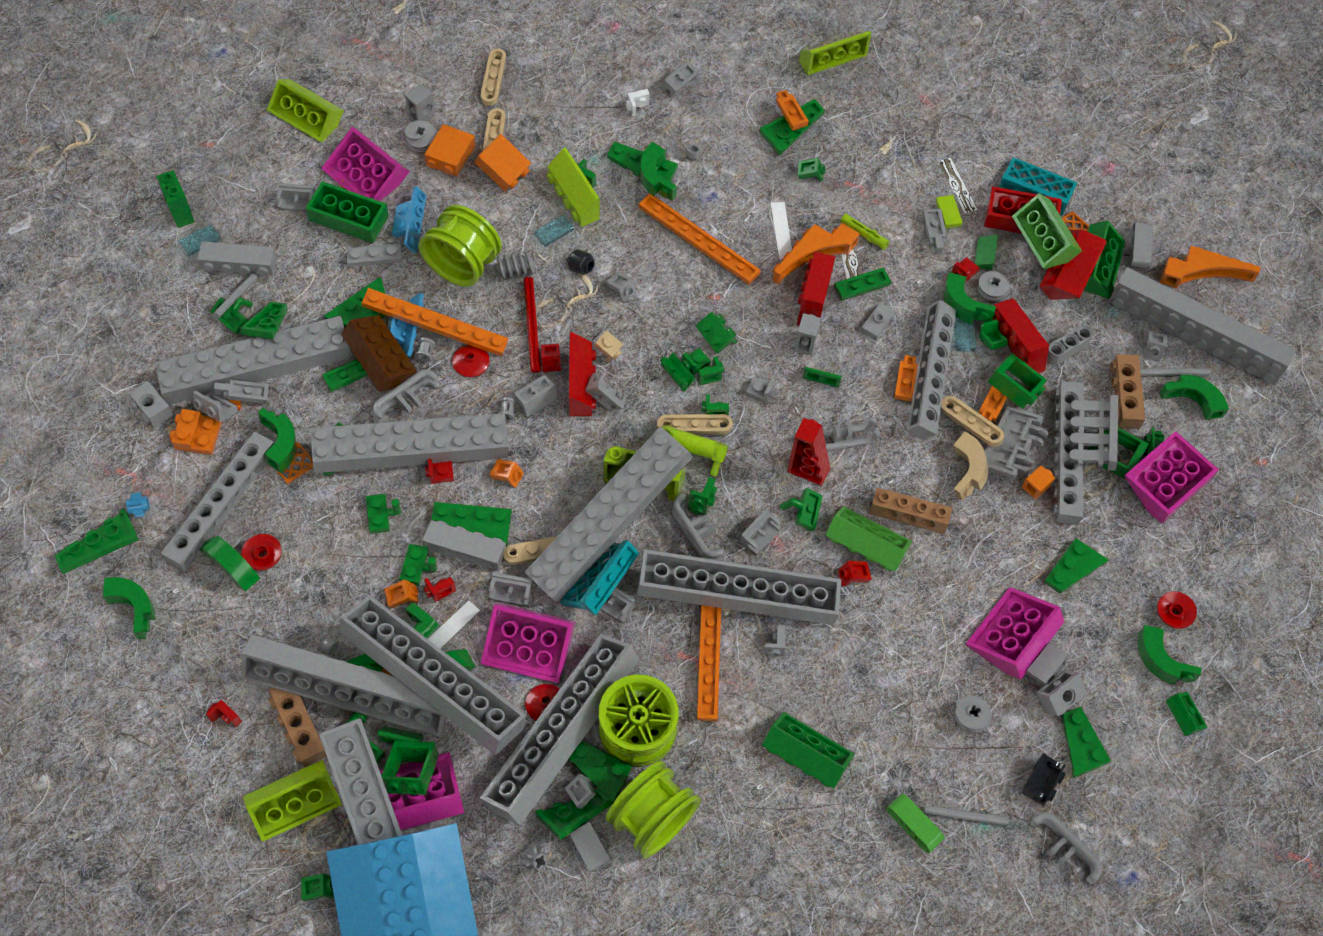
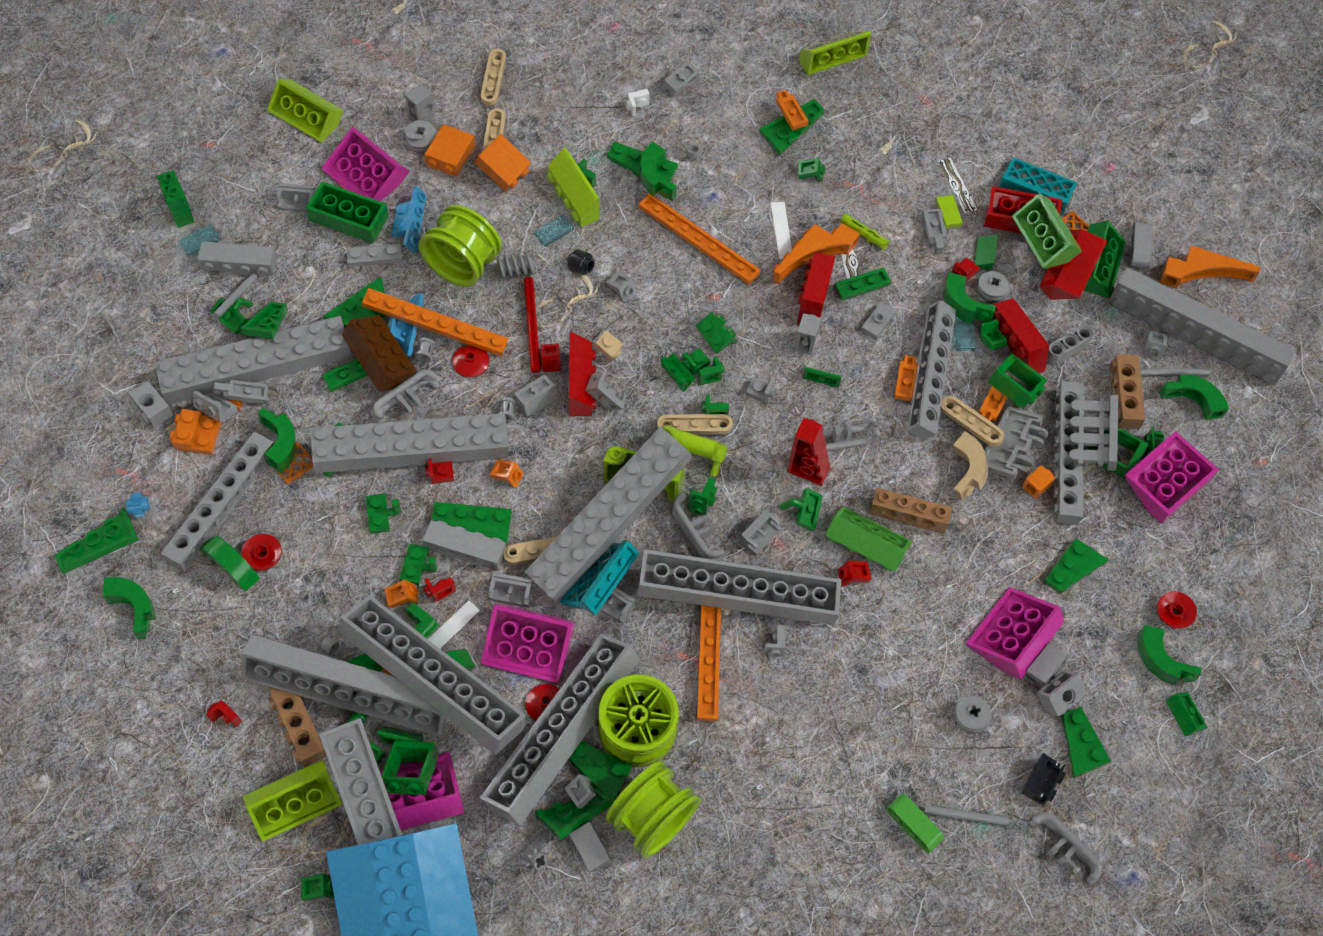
green slope [762,712,855,789] -> none

